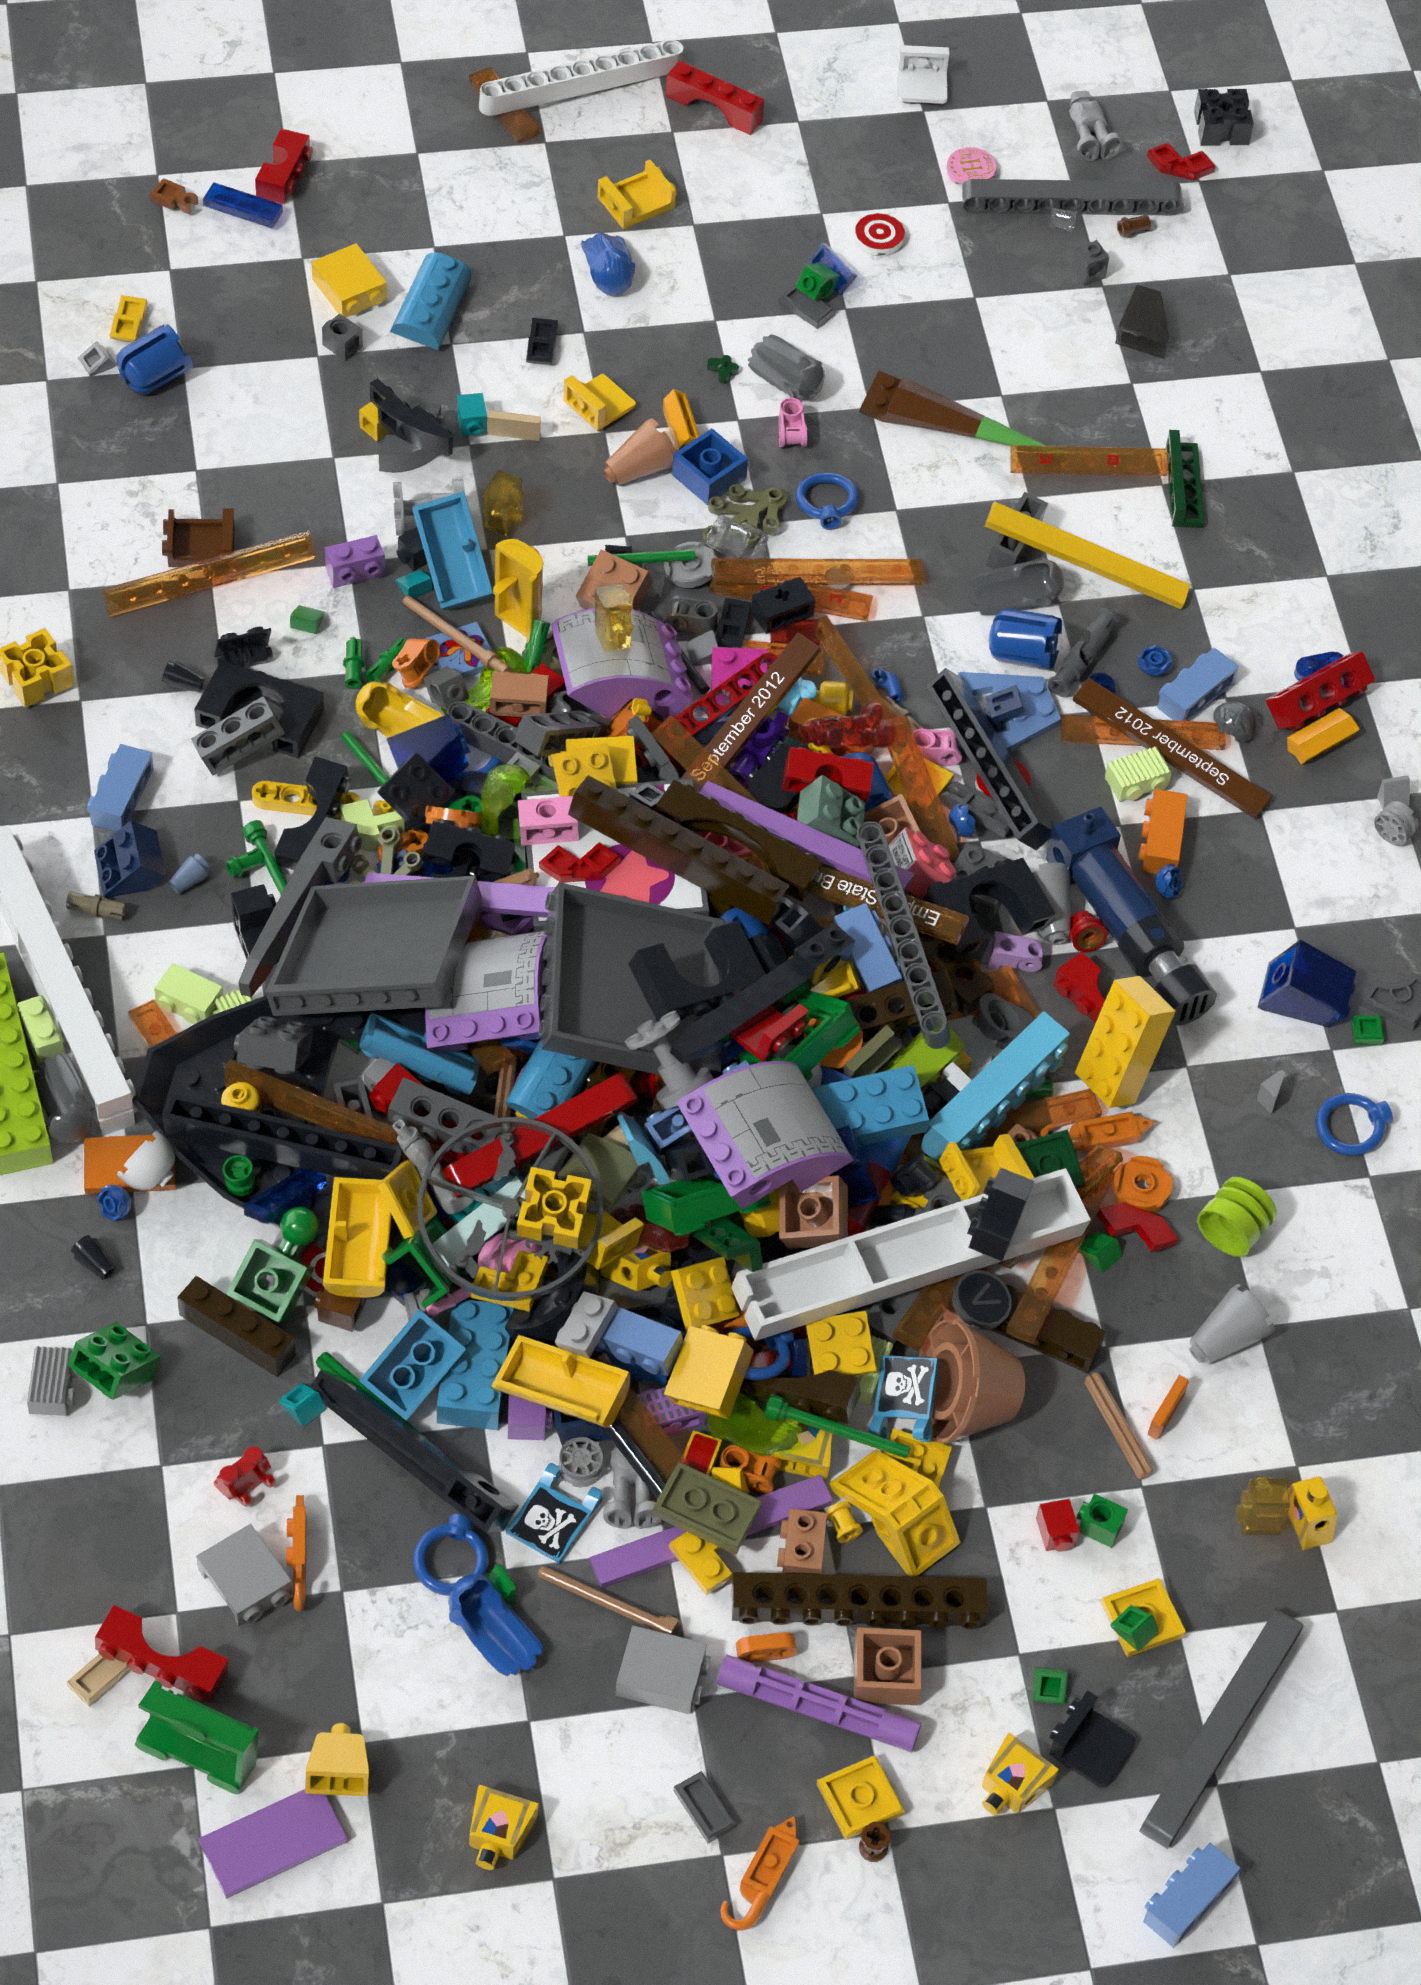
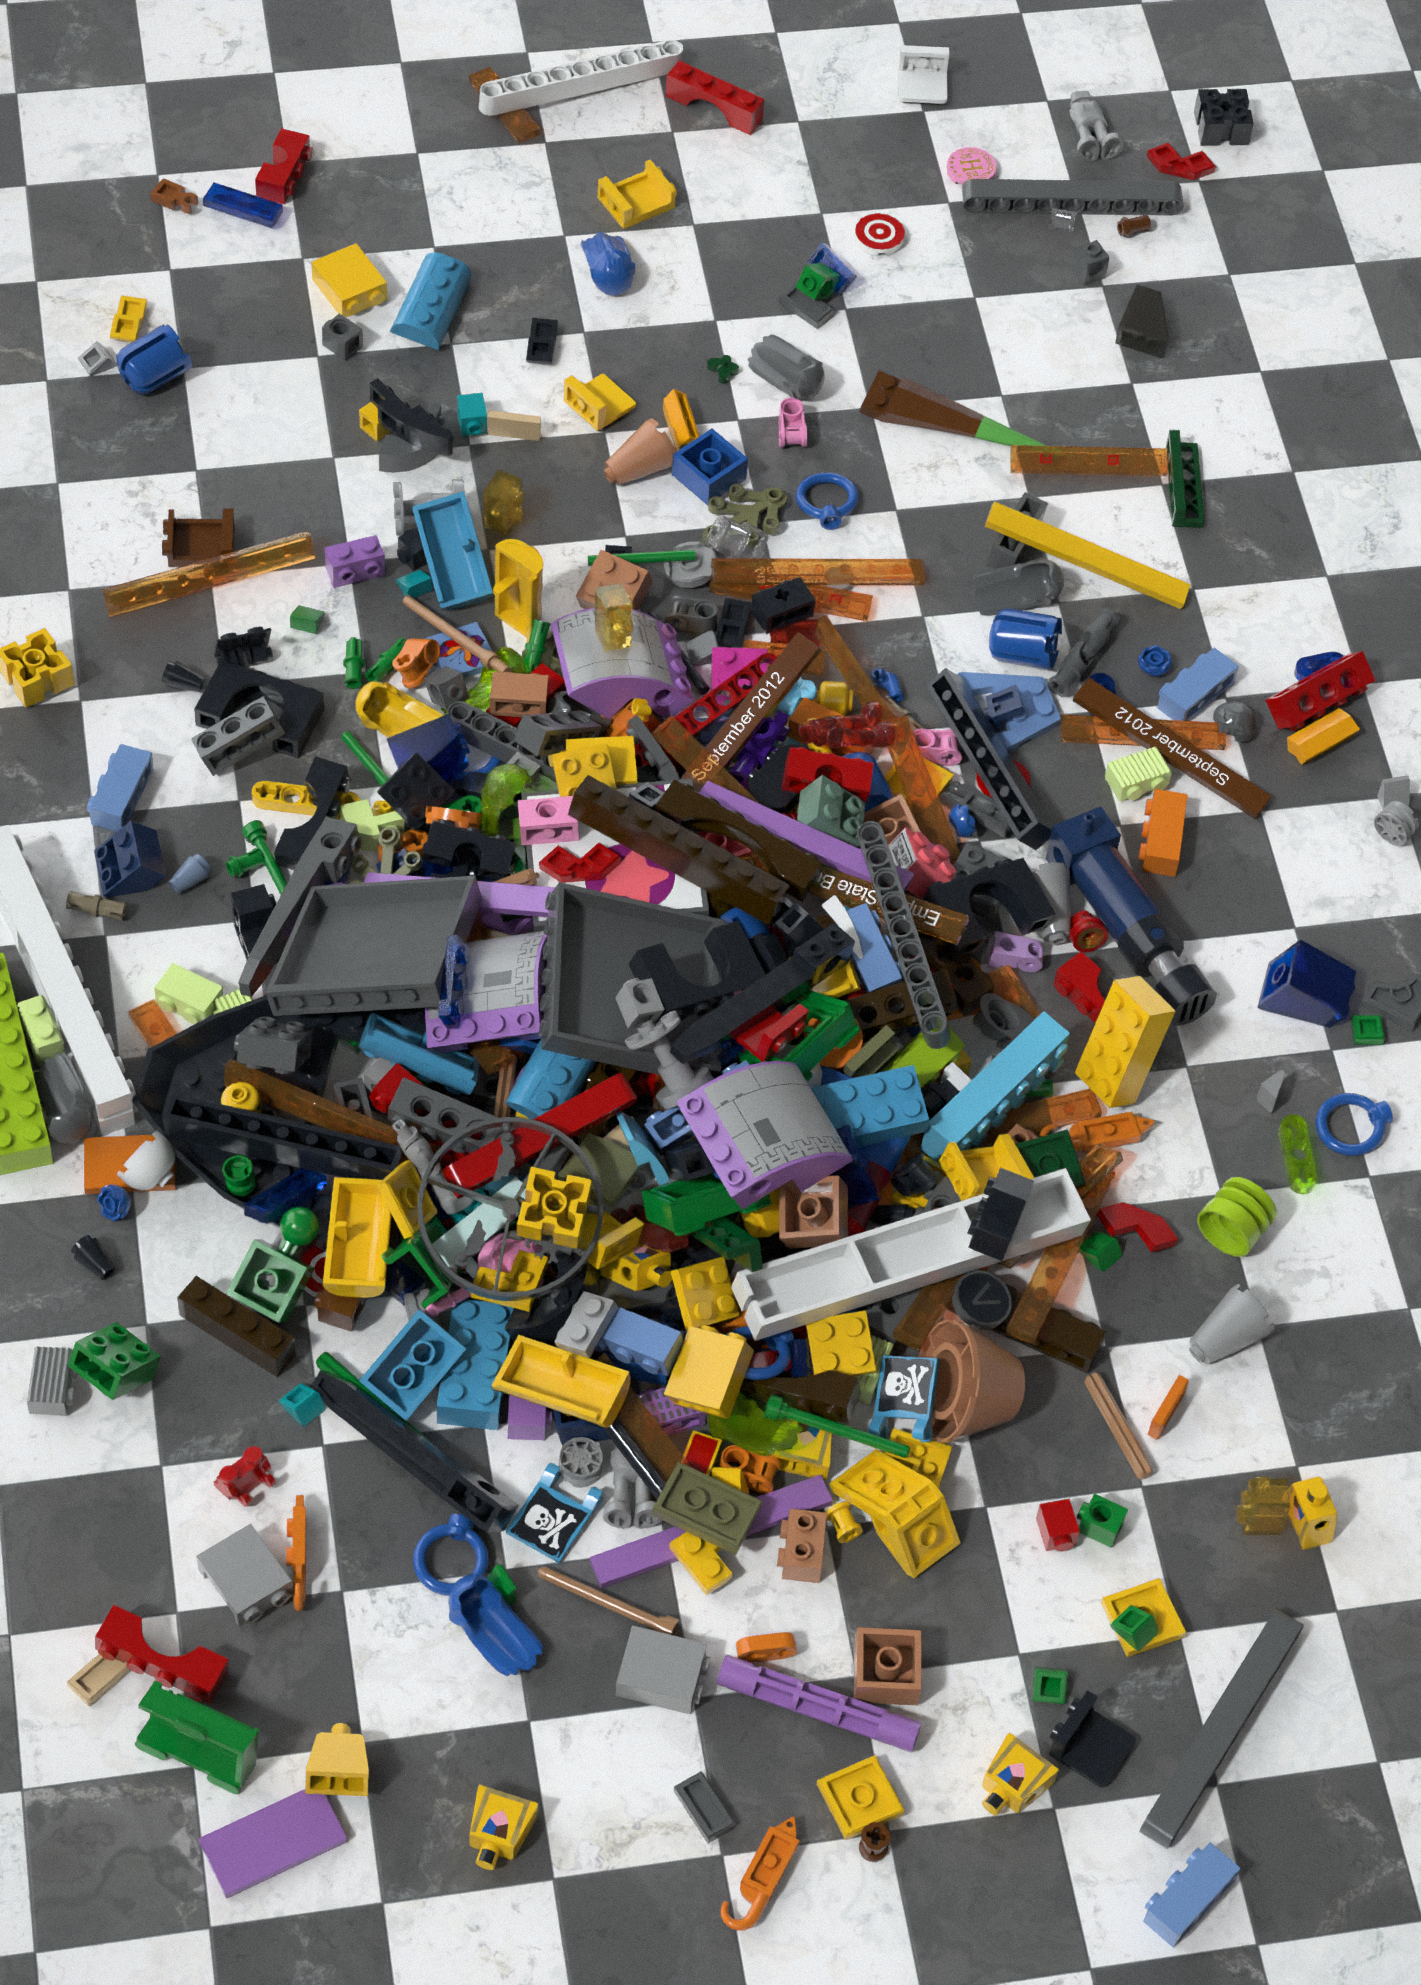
dark brown brick [731,1572,988,1629] -> none
orange plate [1112,1156,1173,1213] -> none
blue plate [1156,864,1183,900] -> none
none -> clear blue plate [438,935,471,1029]
none -> light grey brick [615,978,665,1029]
none -> white sticker [822,895,863,959]
none -> clear neon green beam [1279,1114,1317,1195]

